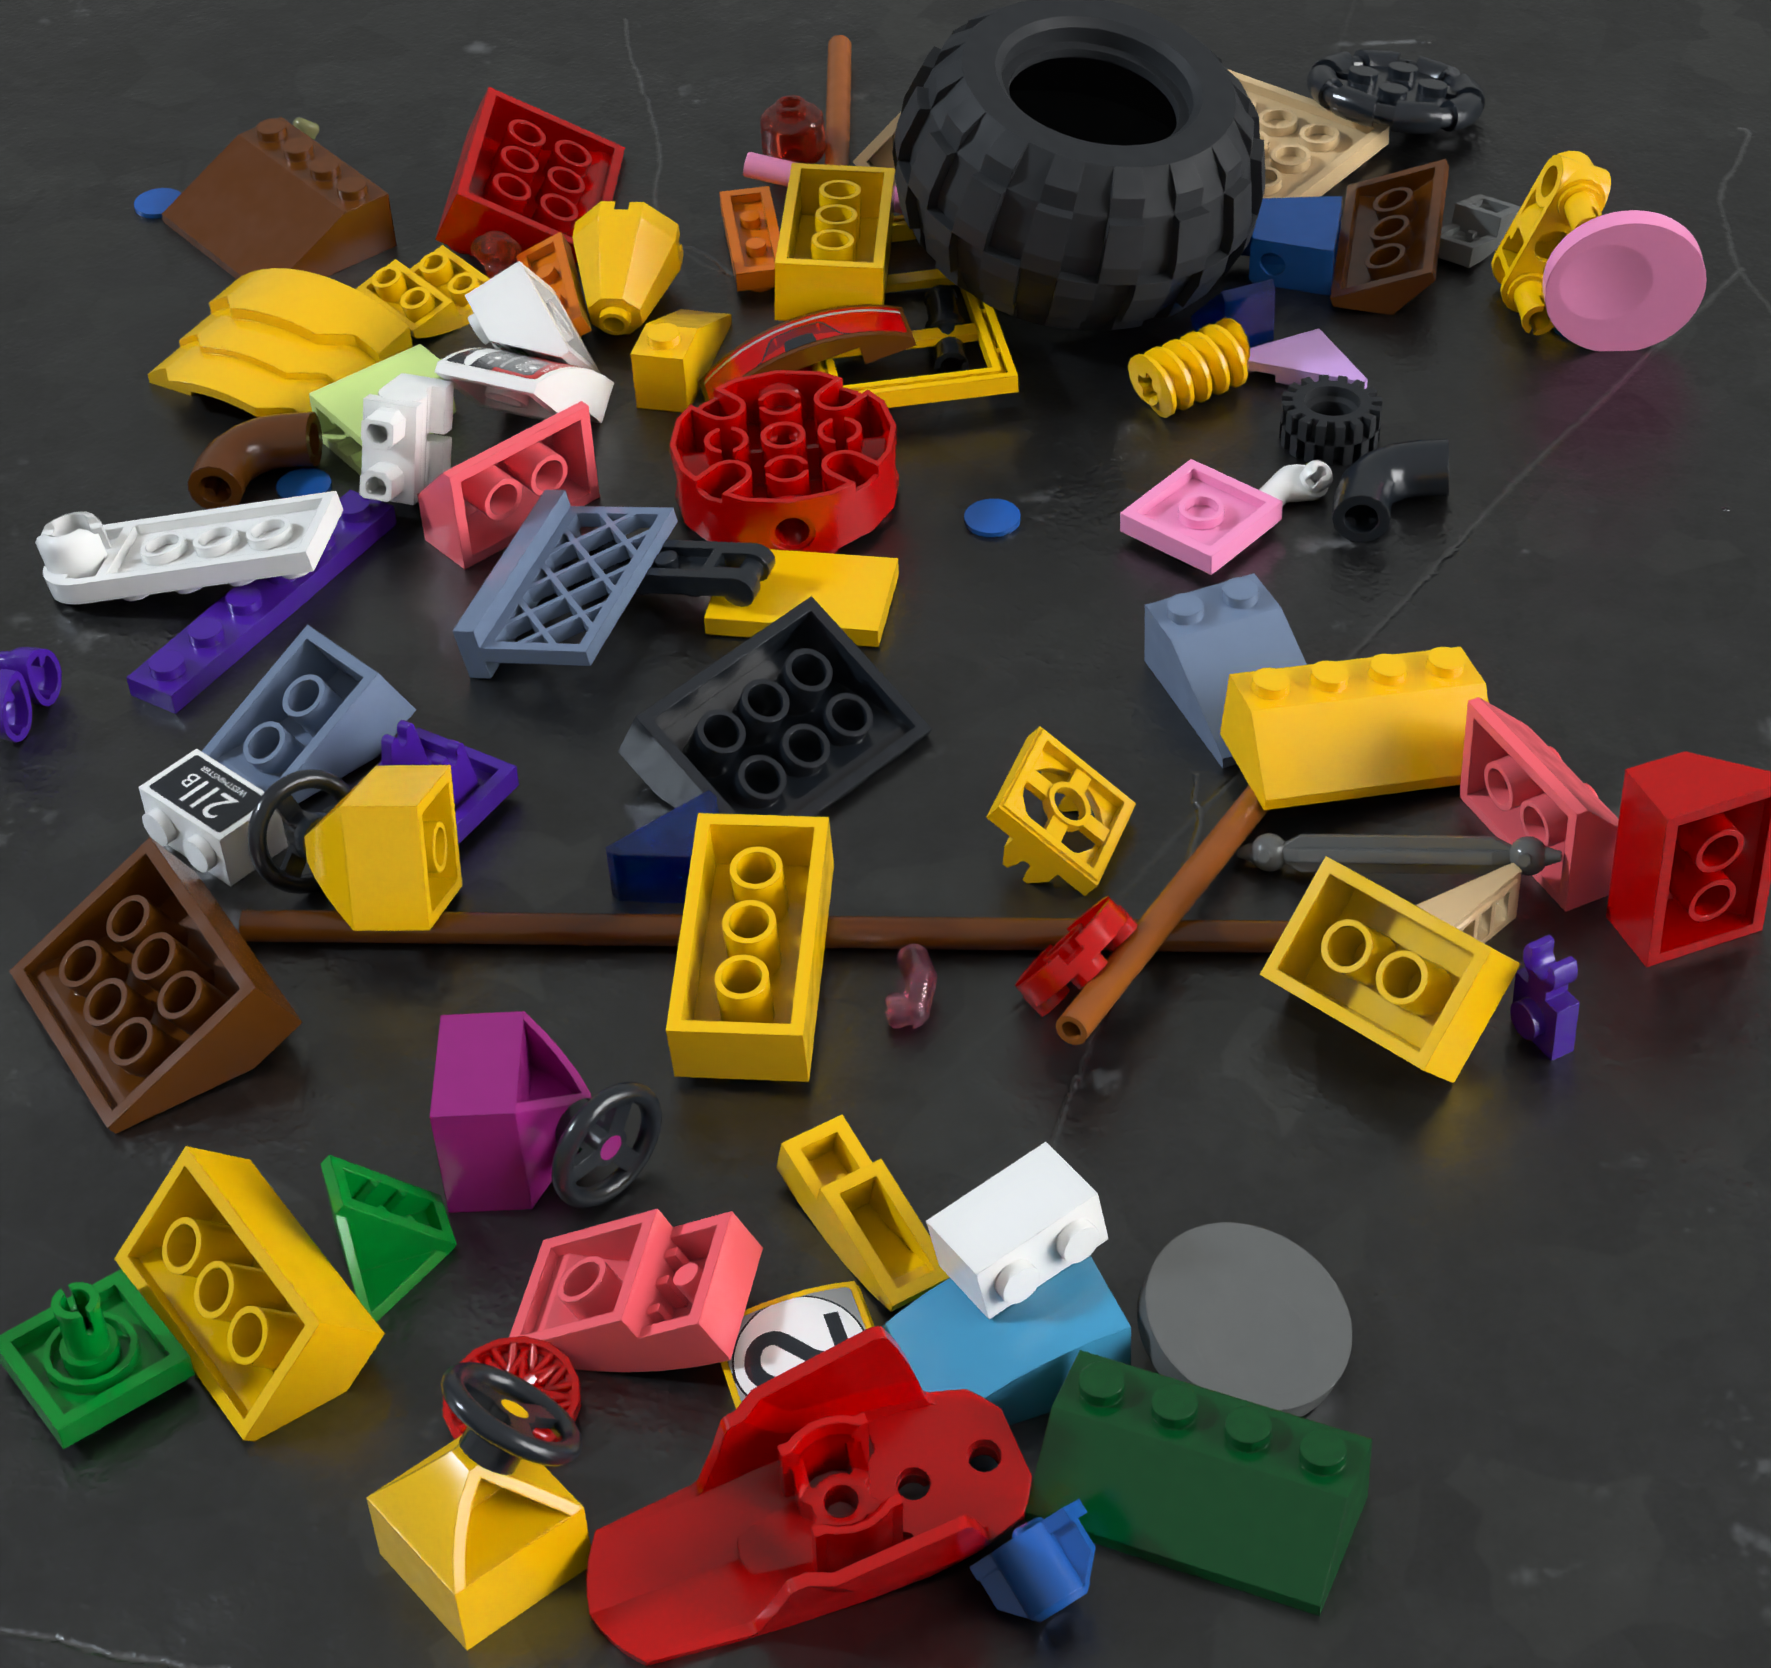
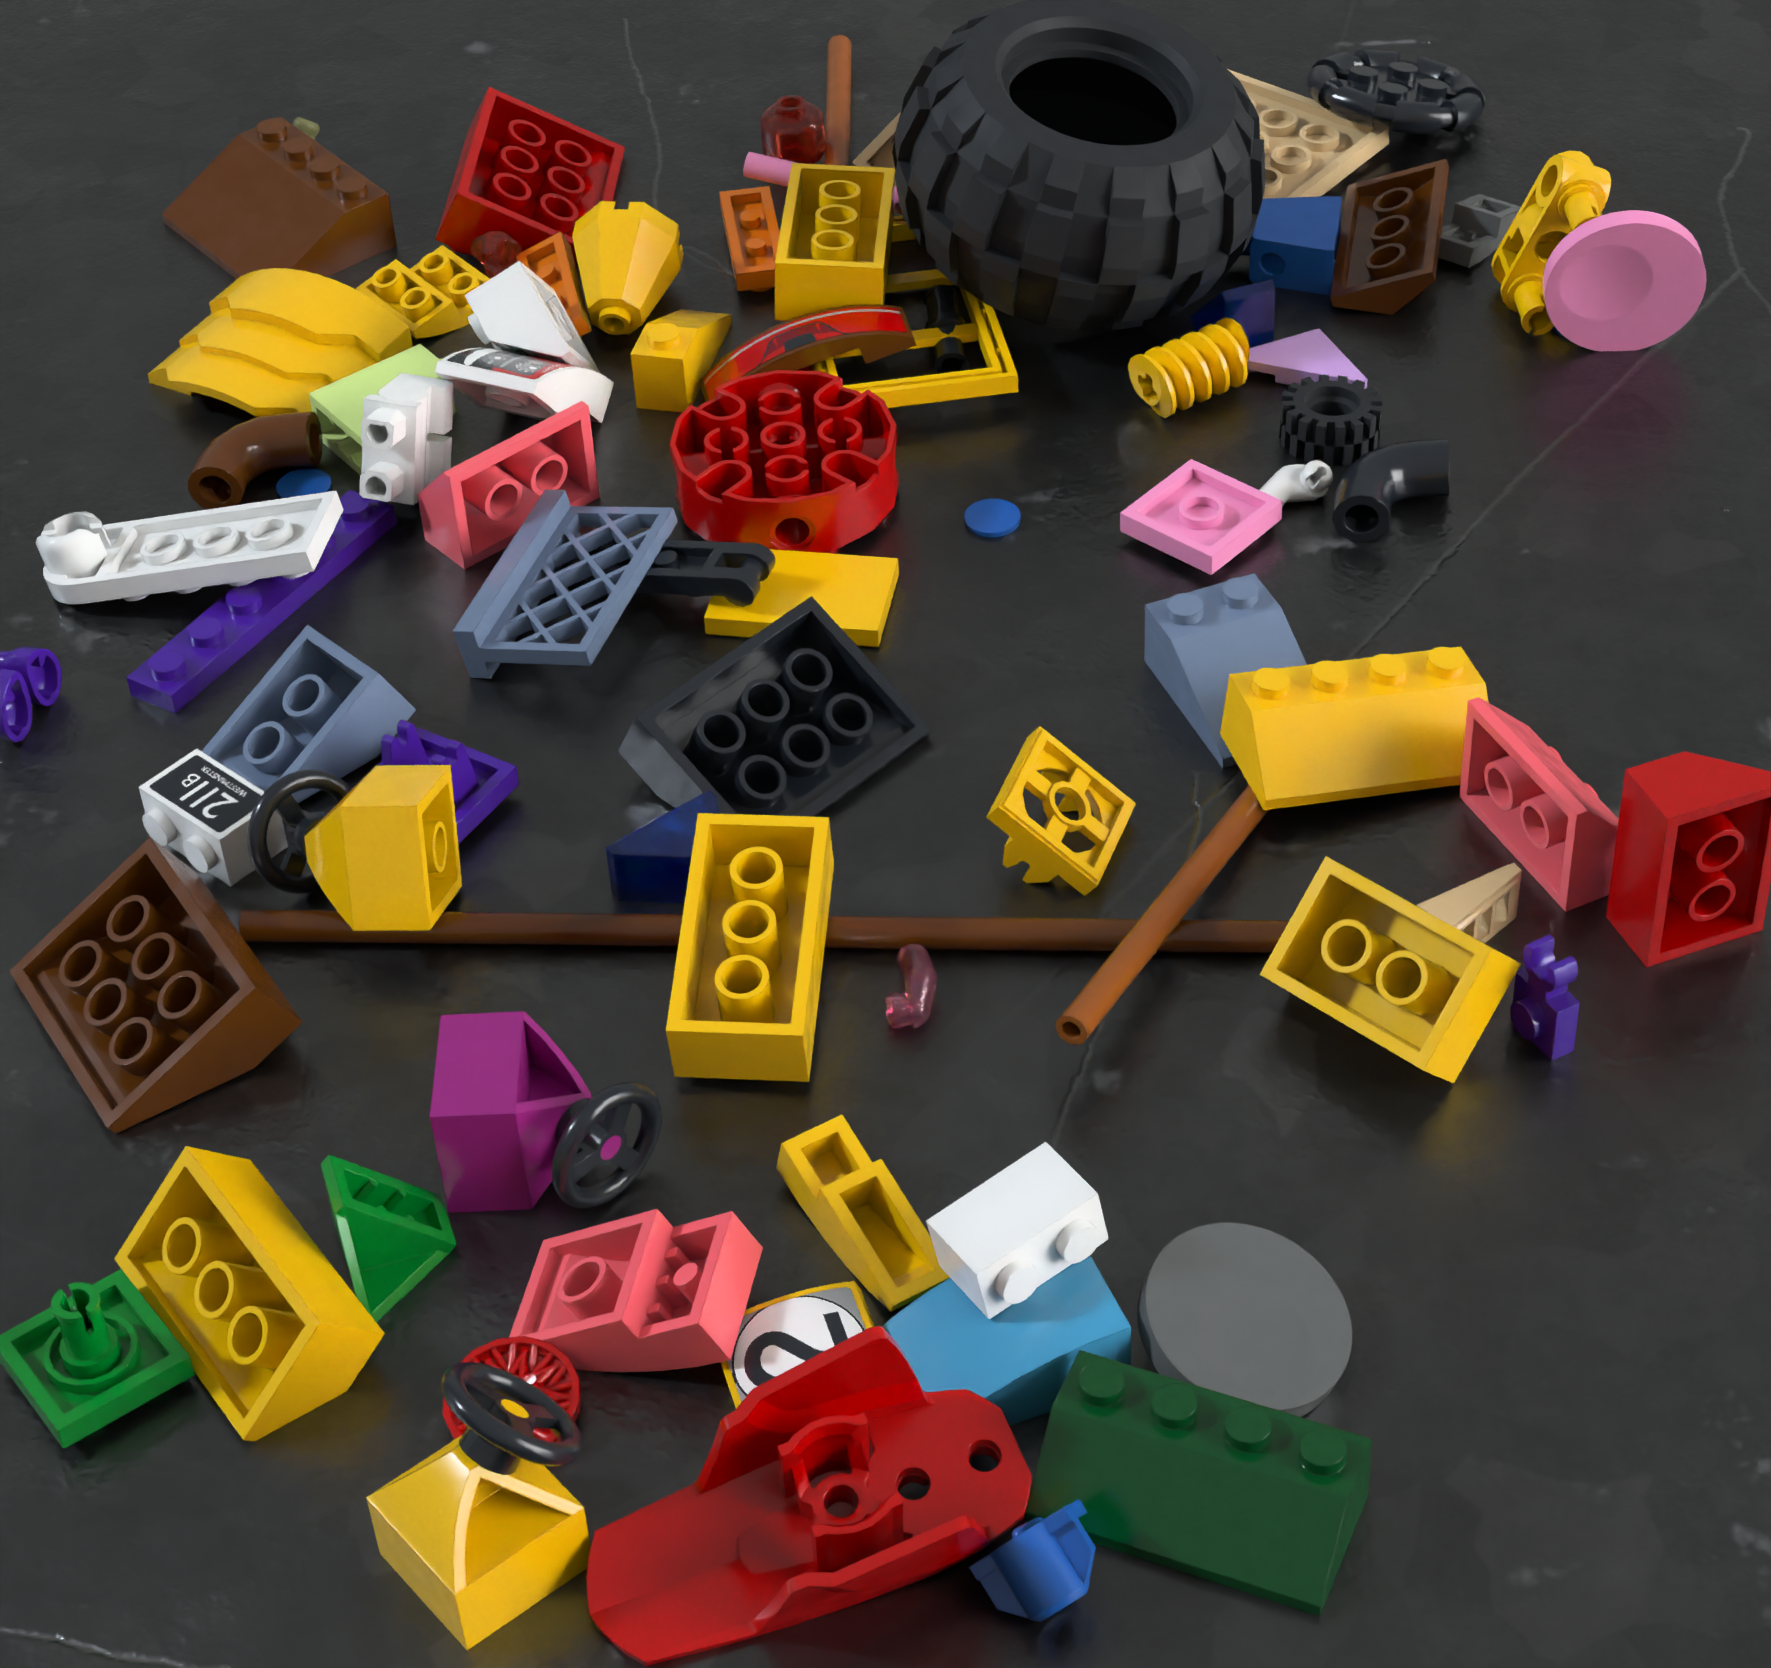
blue piece [134,188,181,219] -> none
red plate [1015,896,1139,1017] -> none
dark grey wheel [1237,833,1562,876] -> none

